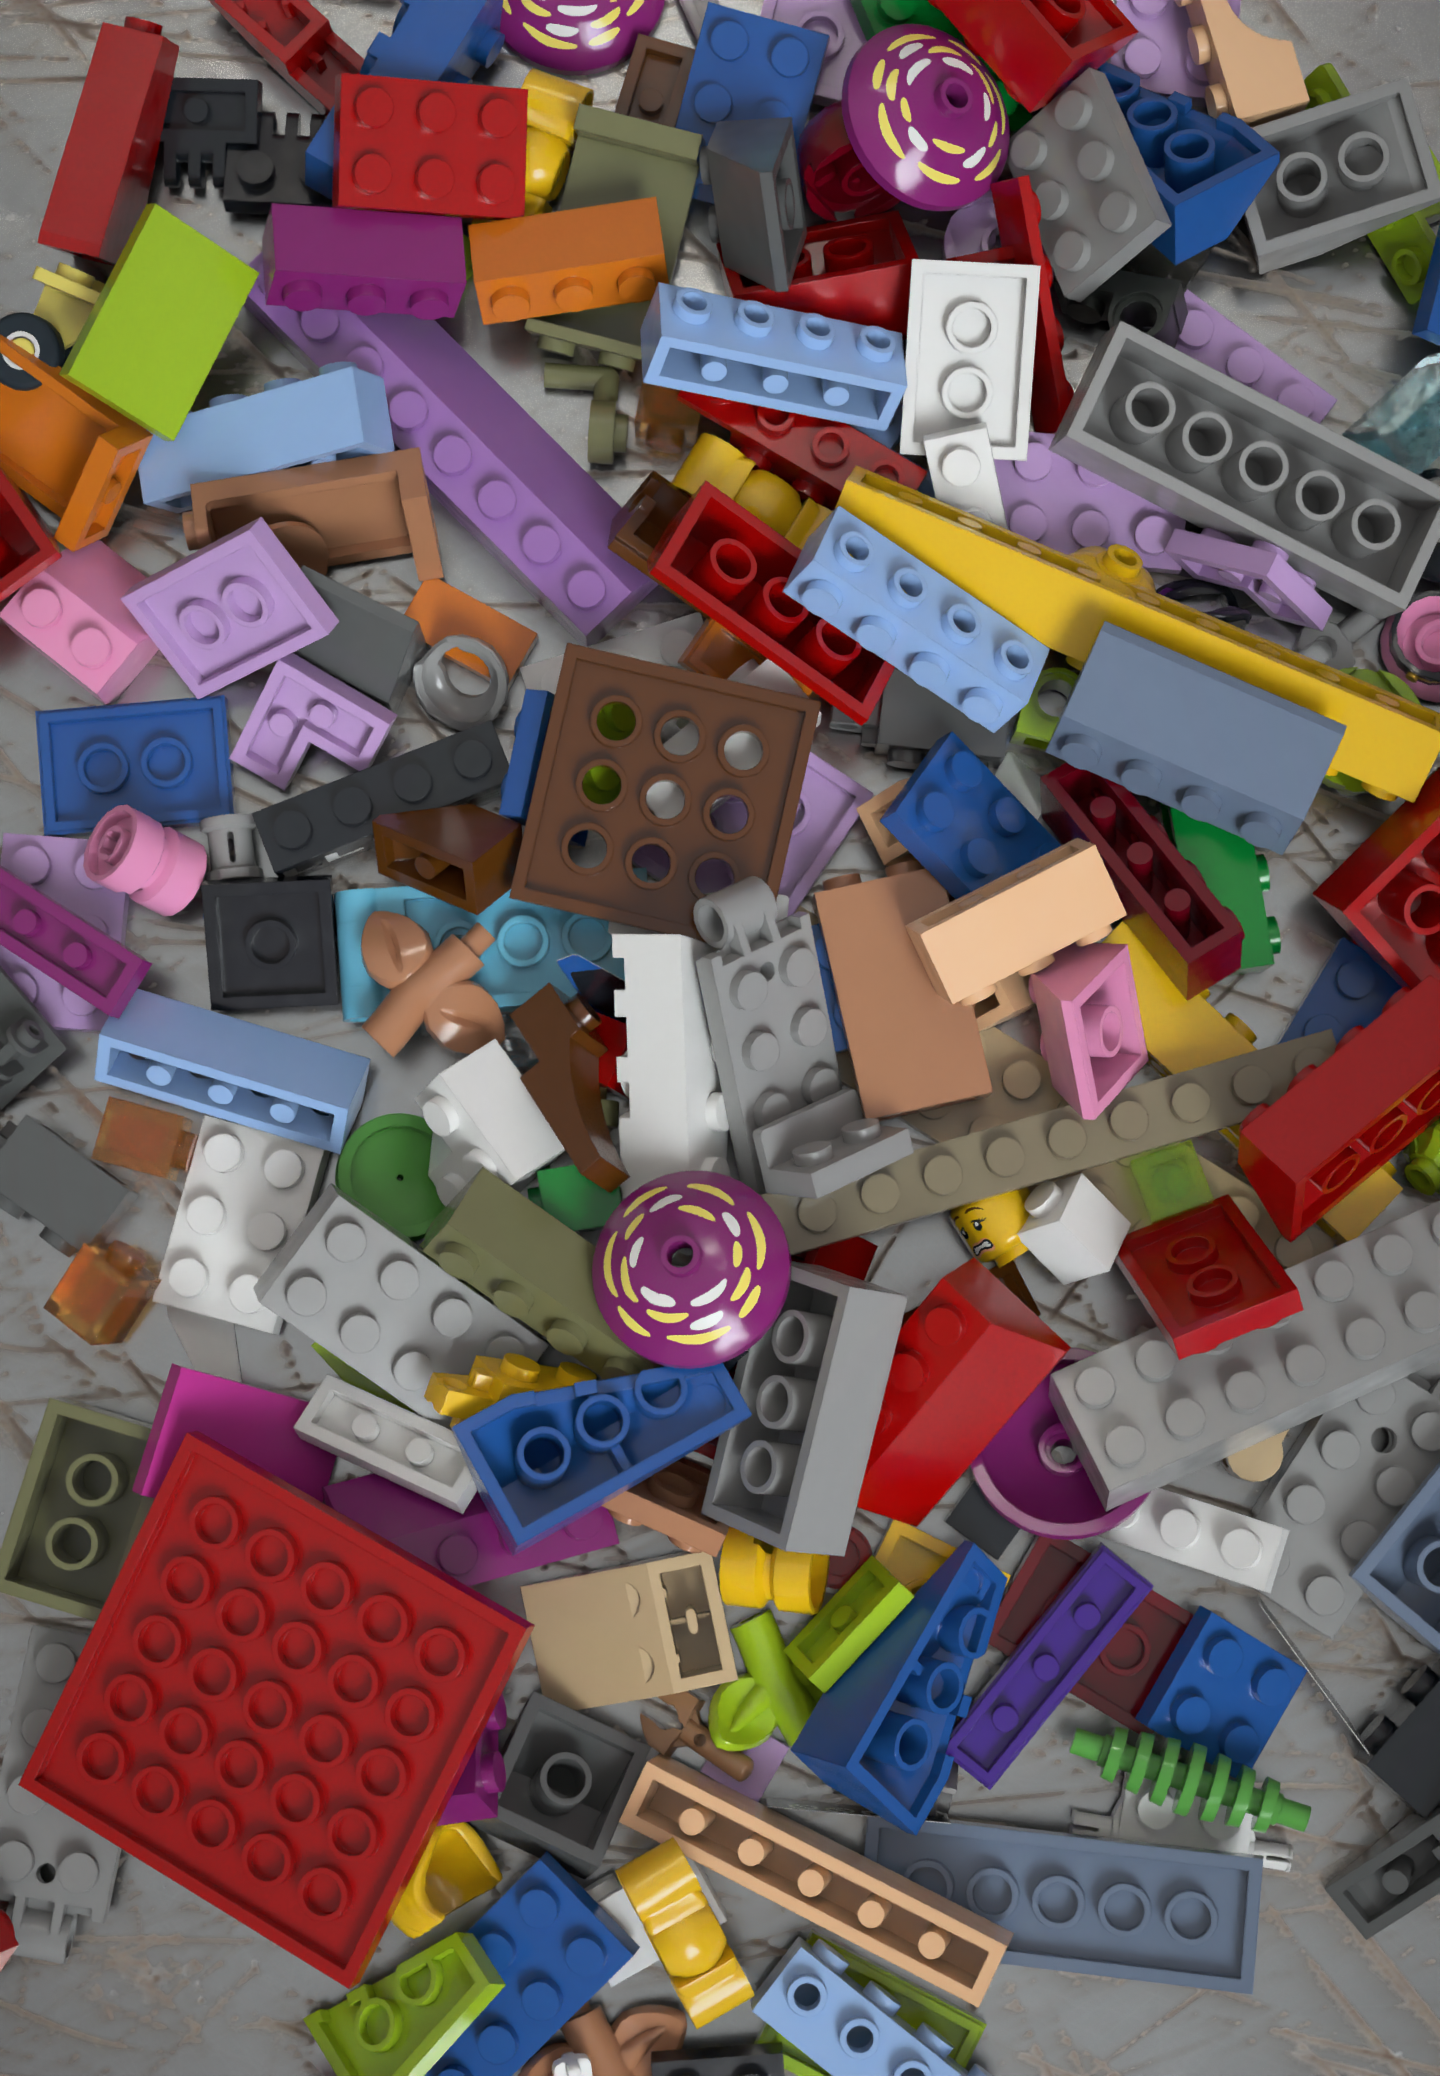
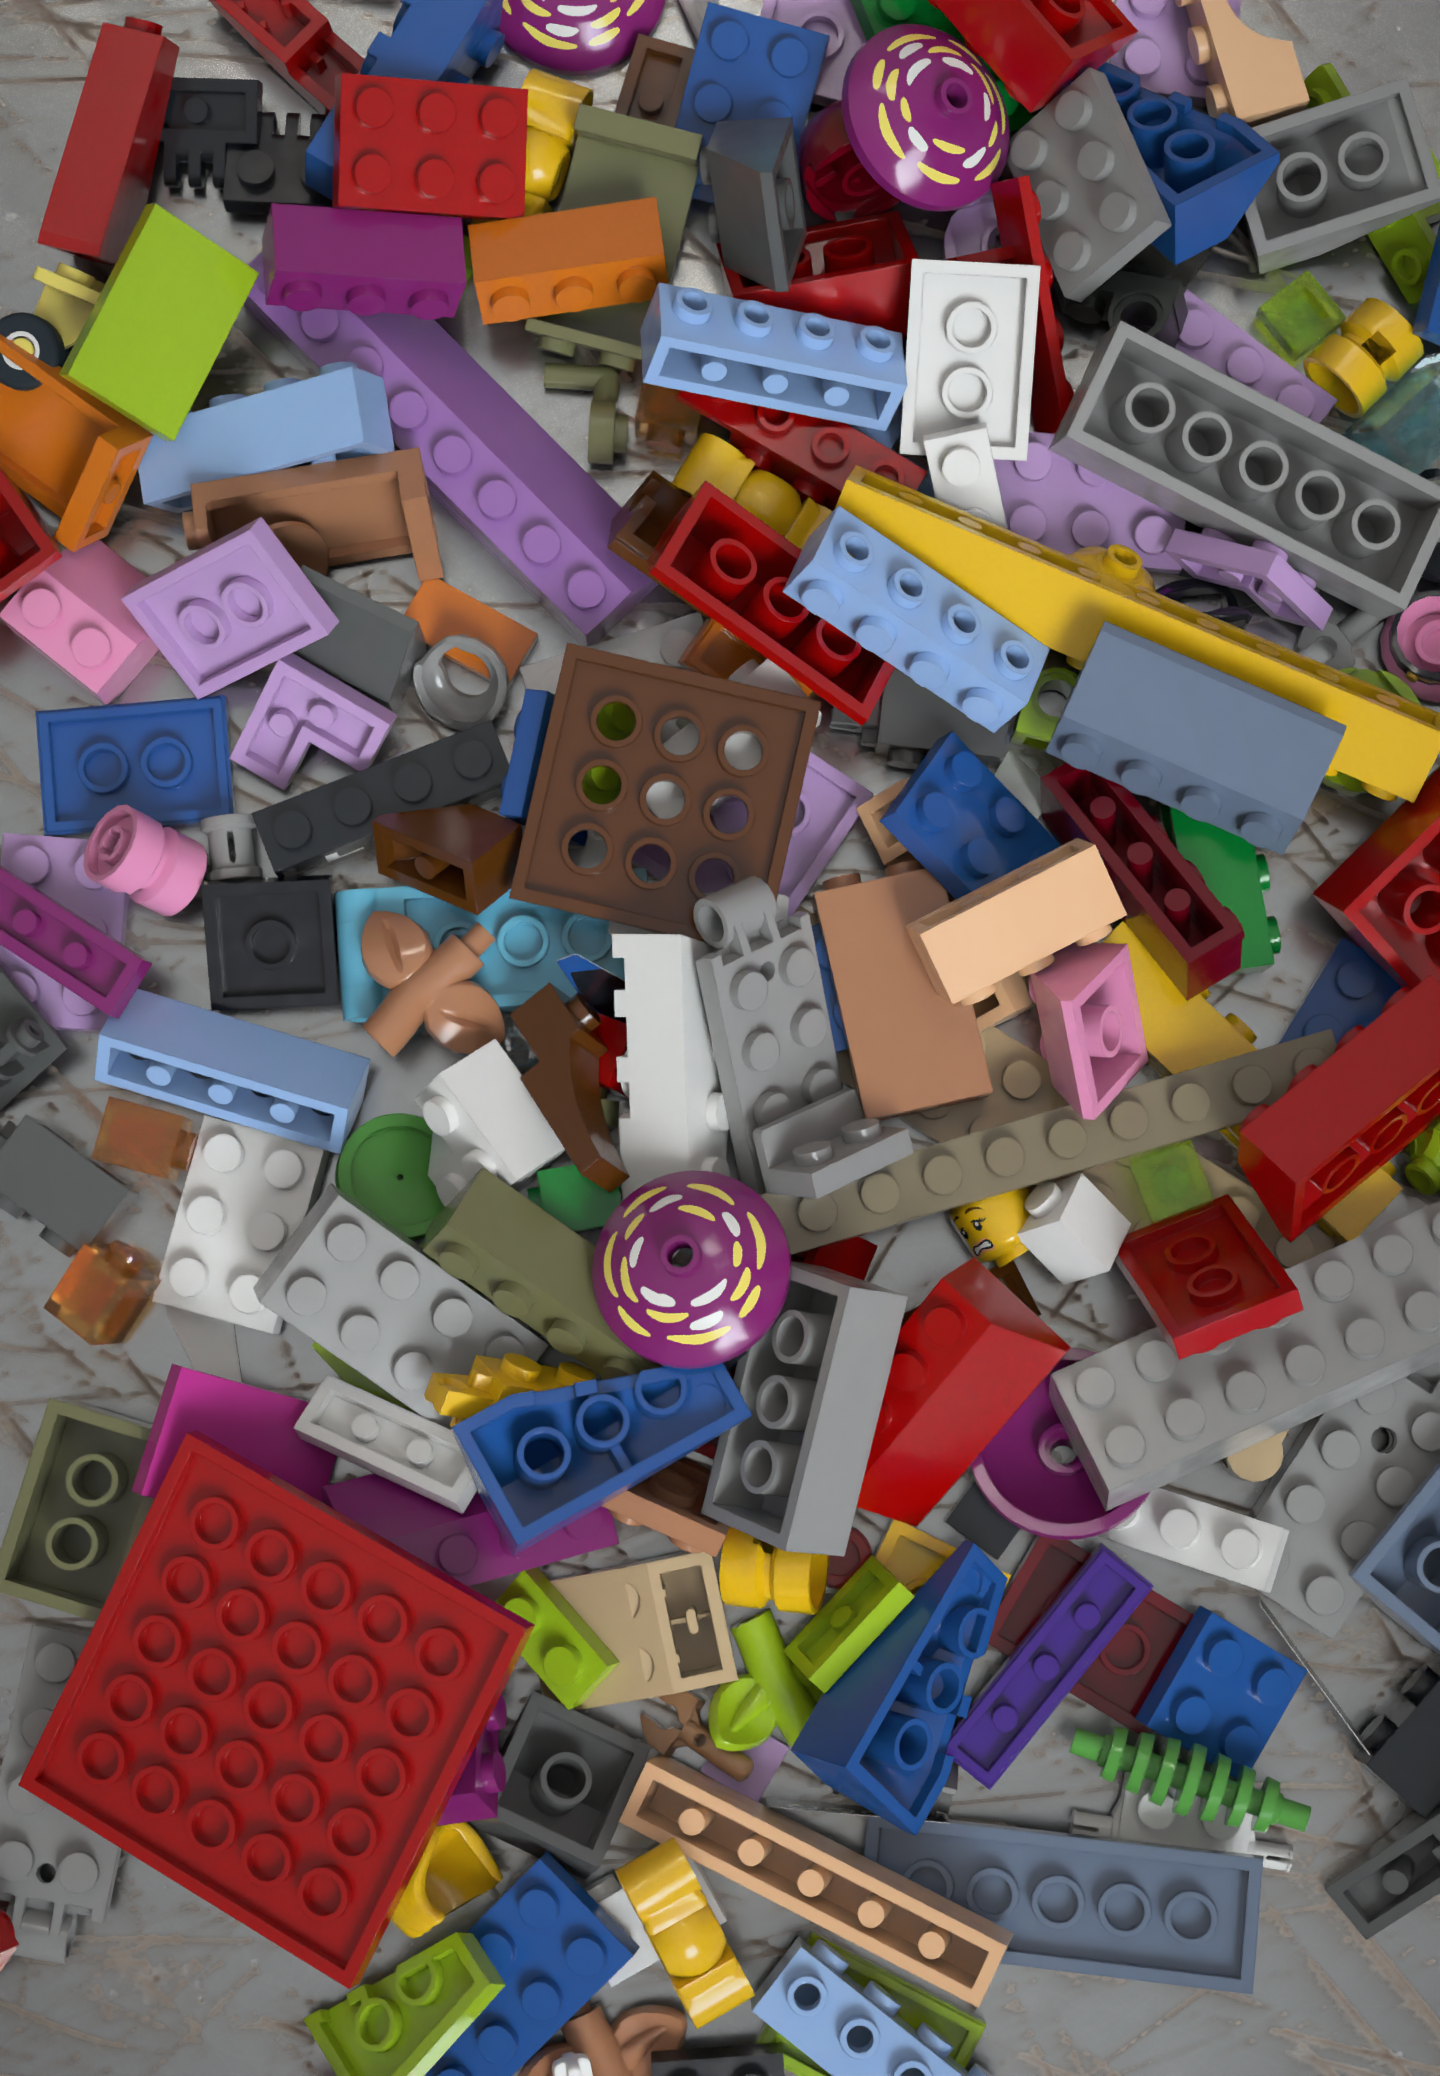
none -> lime plate [495,1567,620,1710]
none -> clear neon green plate [1255,270,1347,362]
none -> yellow wheel [1303,297,1424,418]

